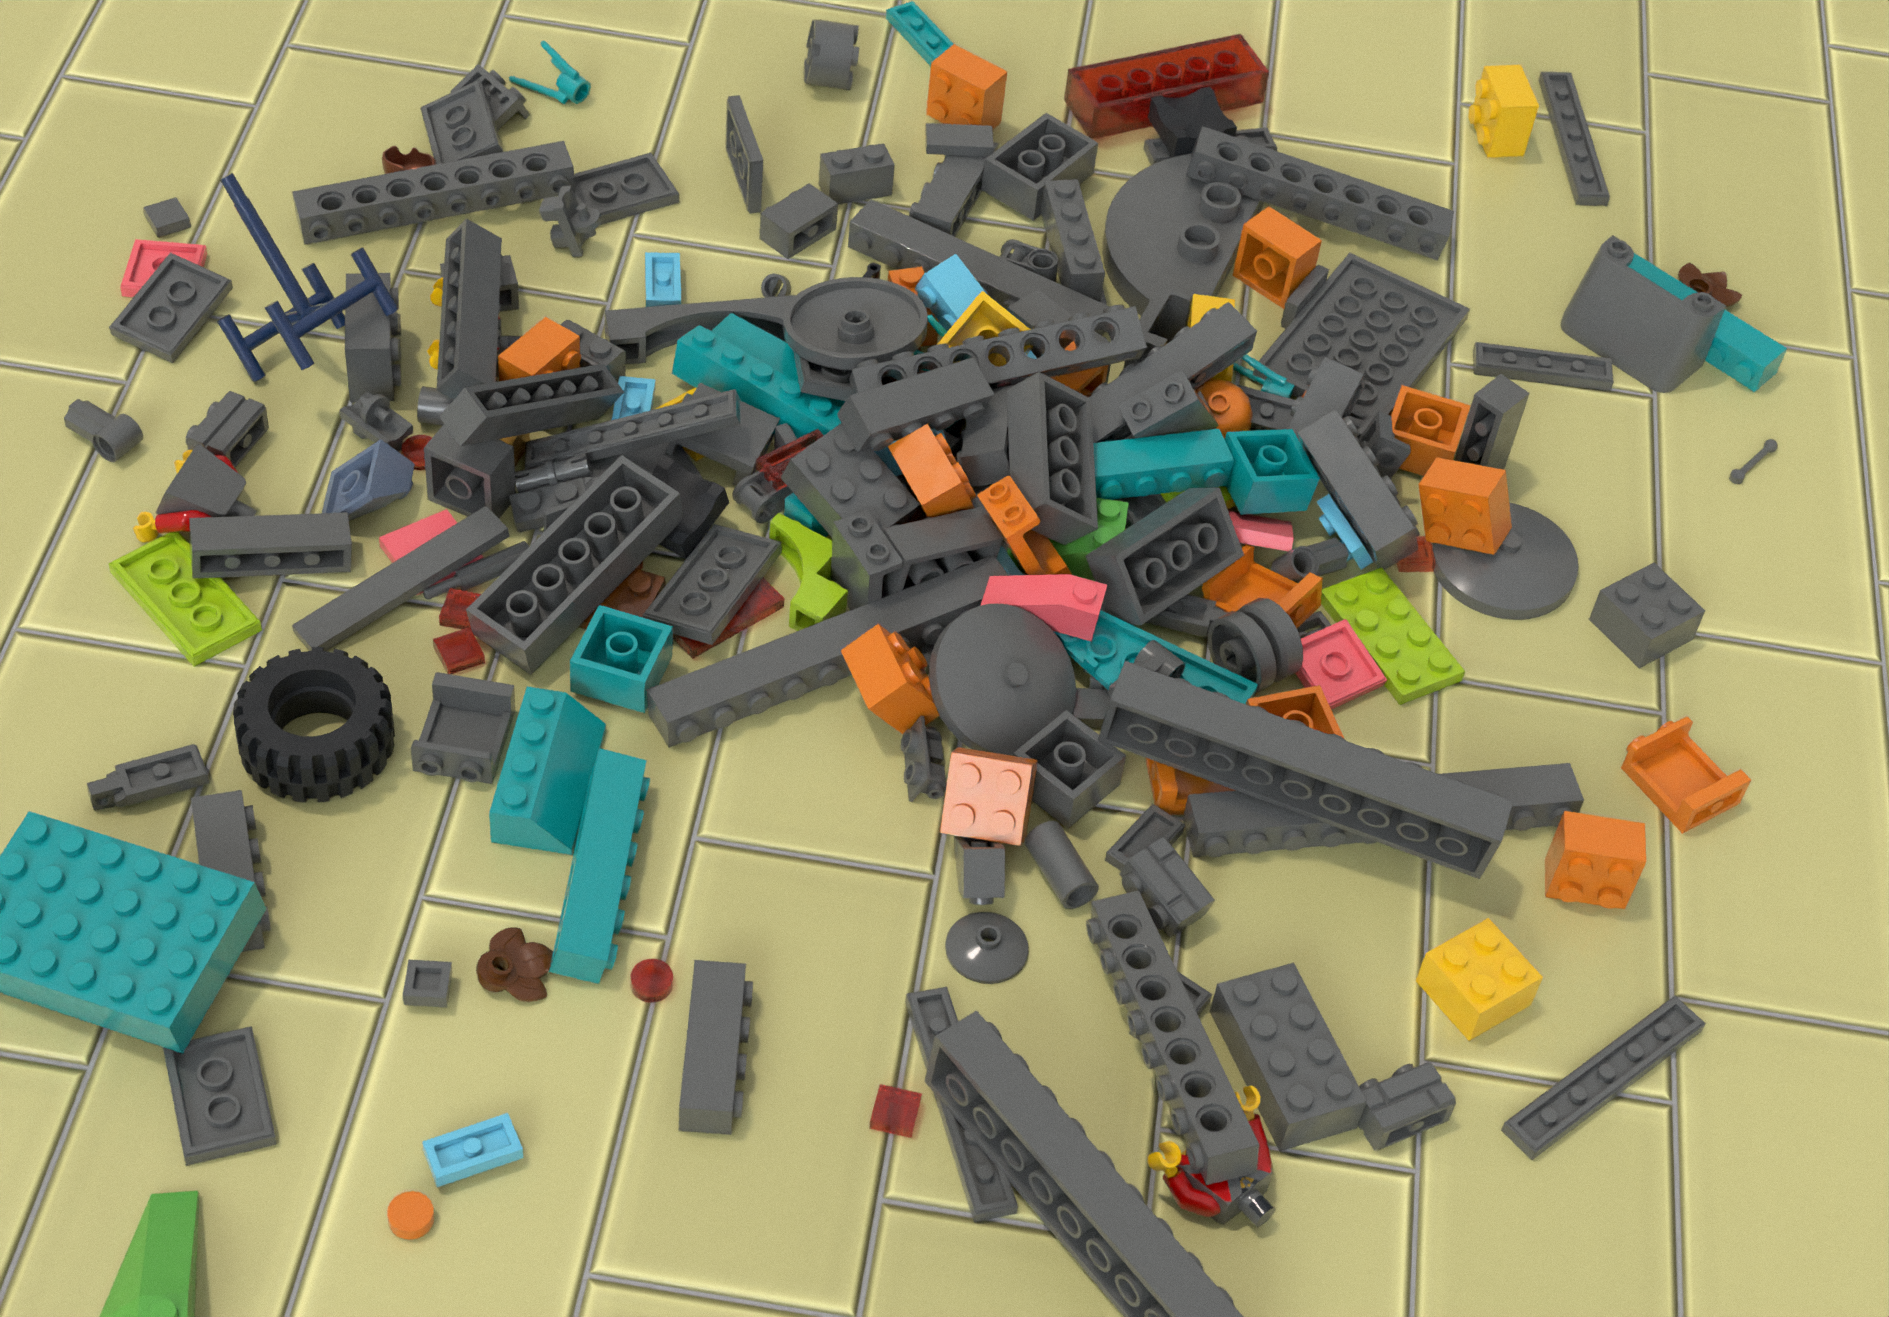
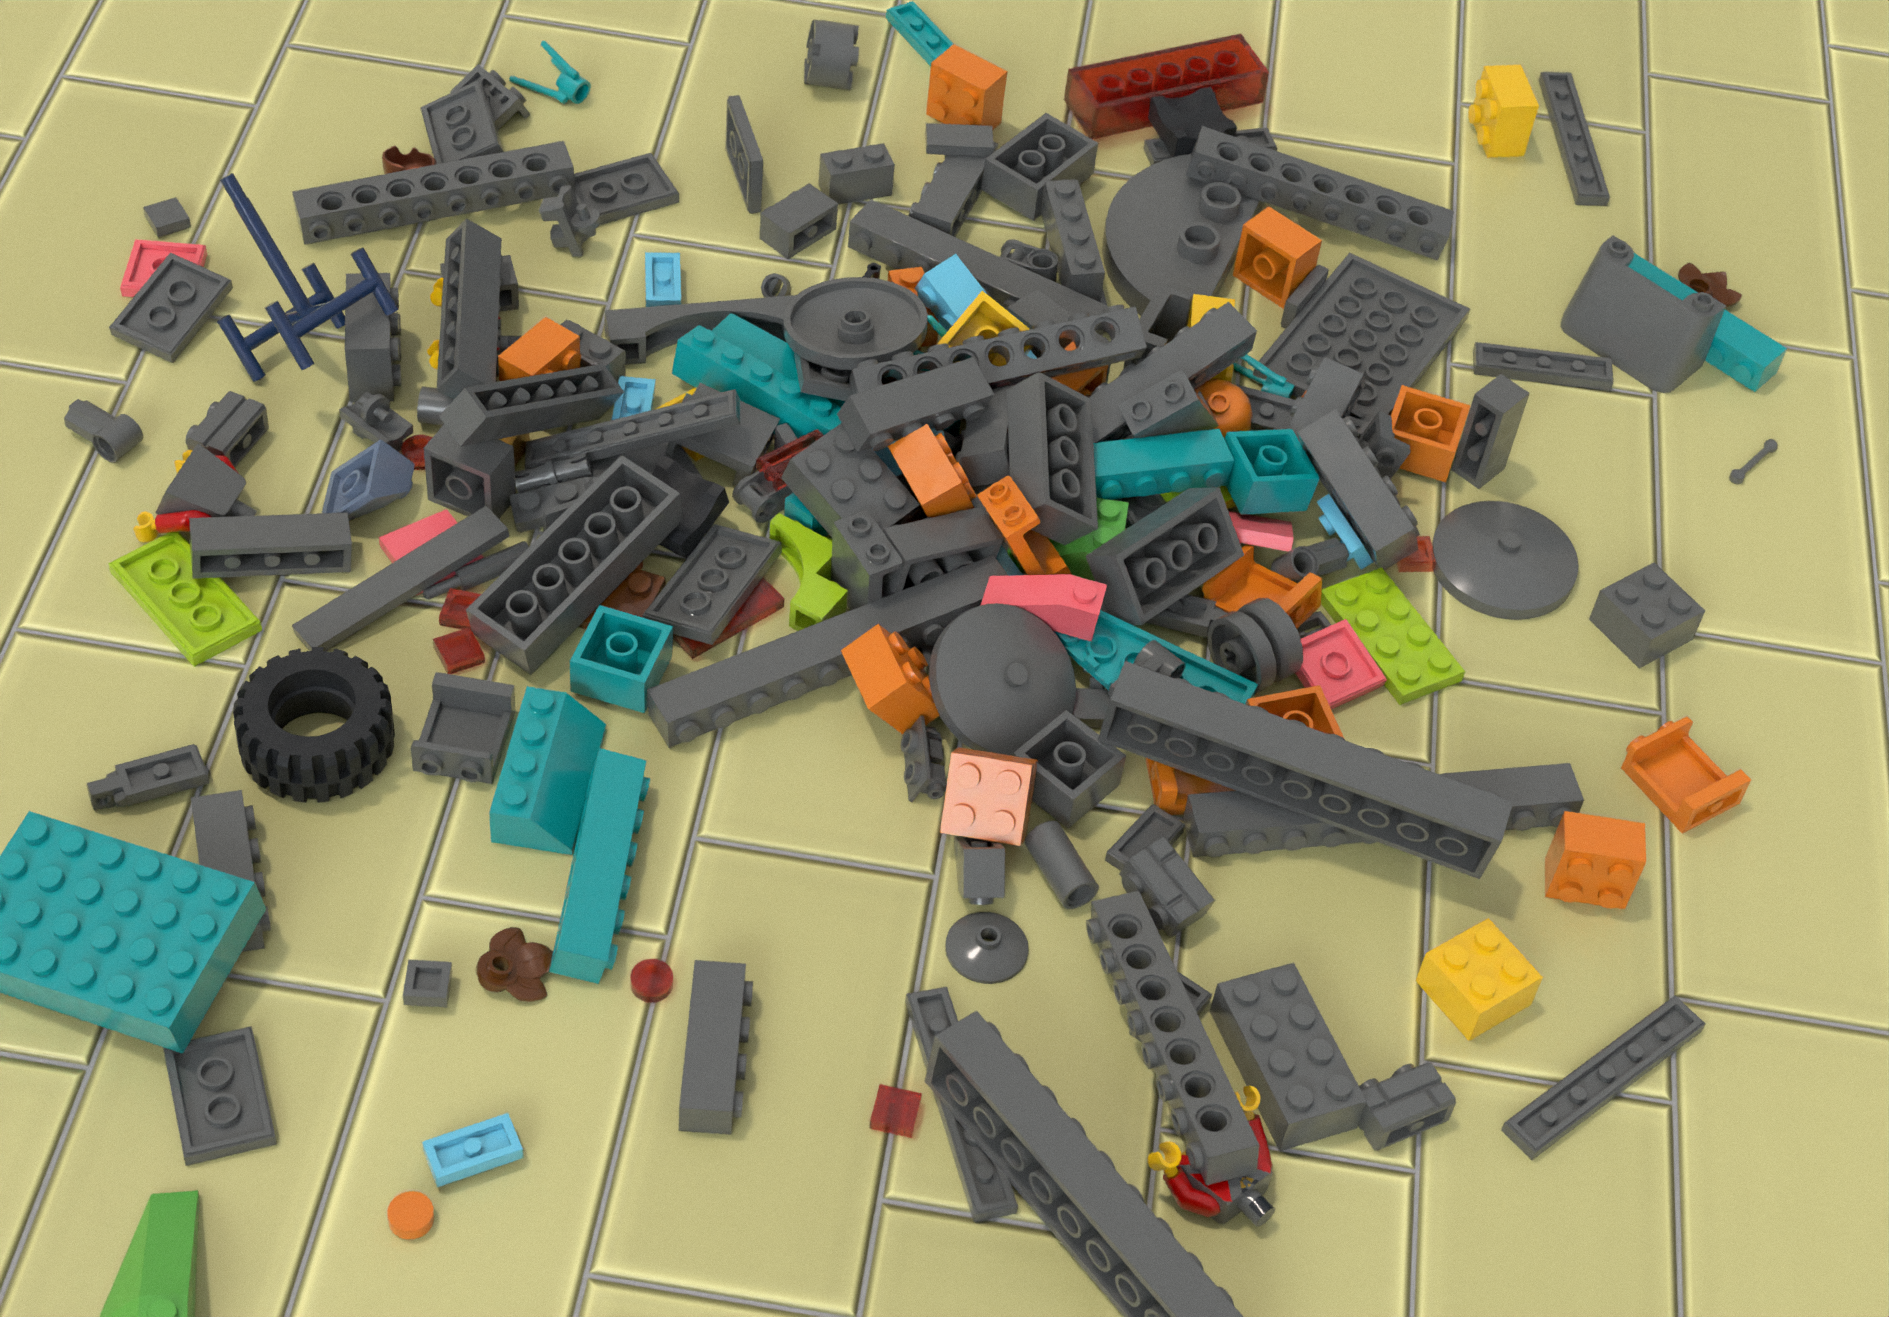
orange brick [1418,457,1512,555] -> none

